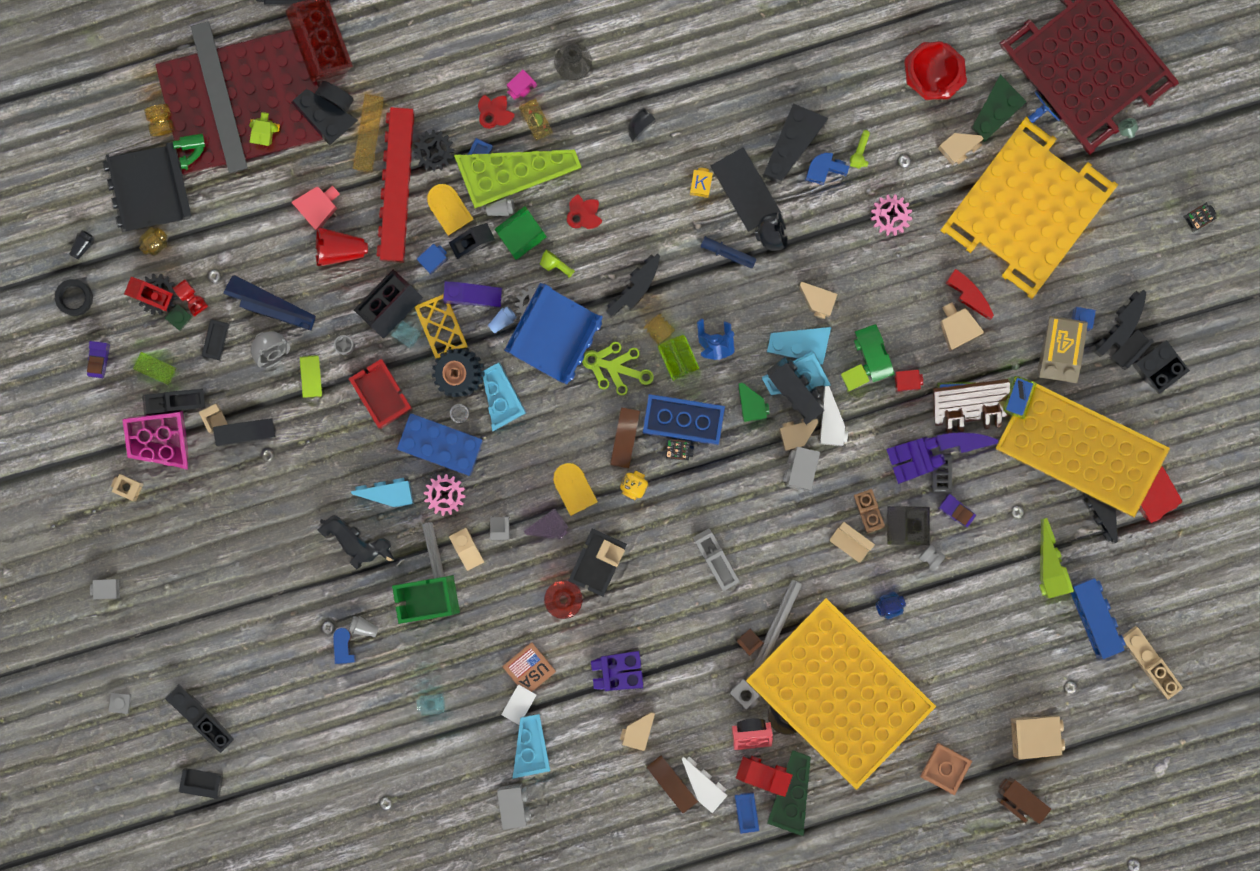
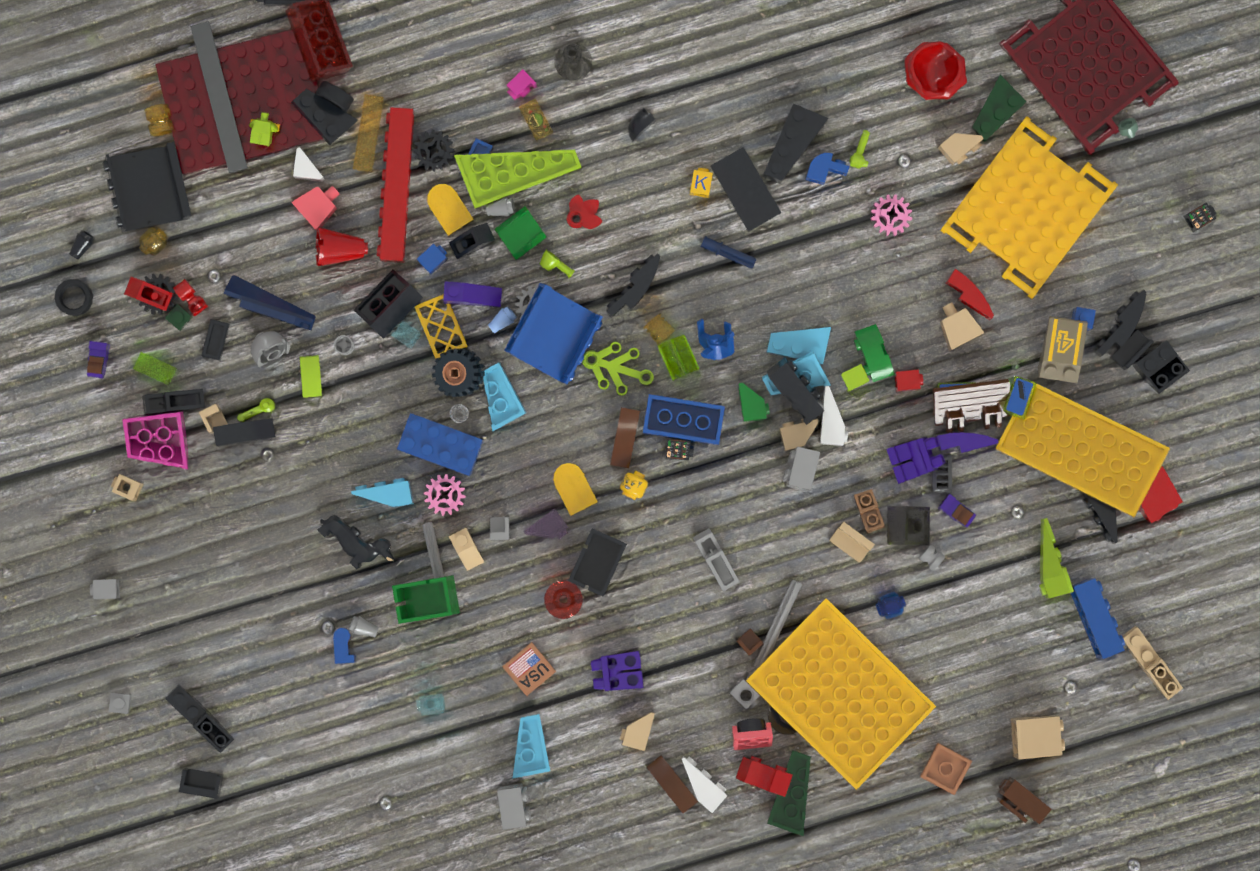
green plant [173,133,205,170] -> none
red piece [349,359,413,429] -> none
red plate [478,95,515,129] -> none
white sticker [501,684,536,725] -> none
tan panel [596,540,625,567] -> none
blue tile [735,792,759,834] -> none
black cylinder [755,212,788,251] -> none
tan slope [799,282,838,319] -> none
blue shield [1028,91,1061,123] -> none
none -> lime piece [237,398,275,422]
none -> white slope [293,147,325,182]

